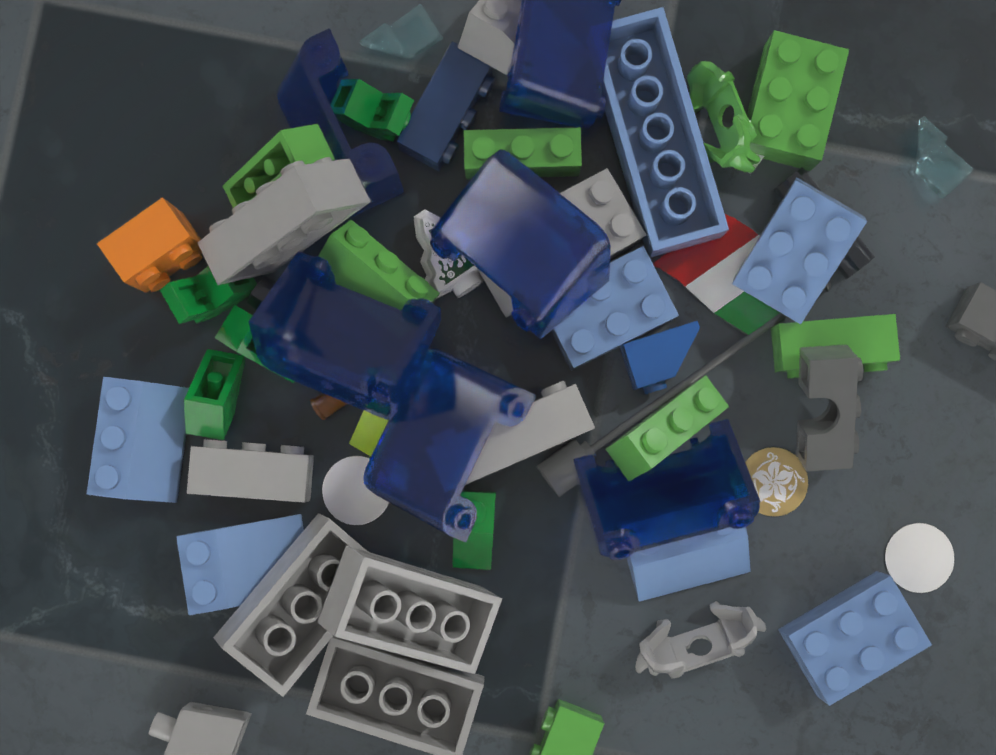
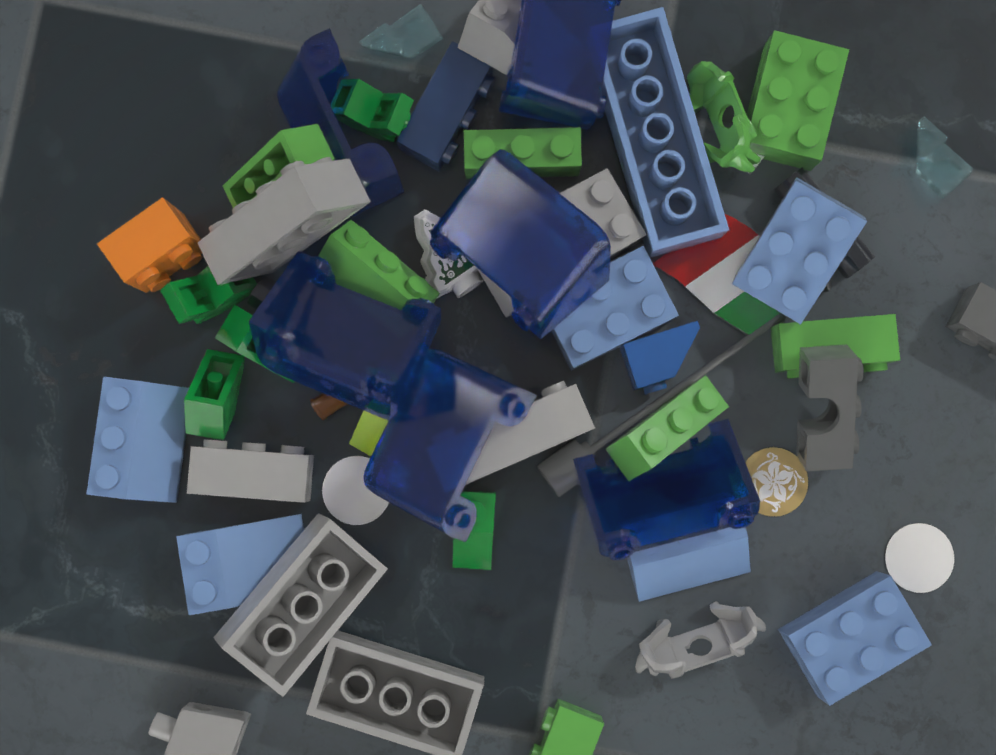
light grey brick [318,545,502,674] -> none

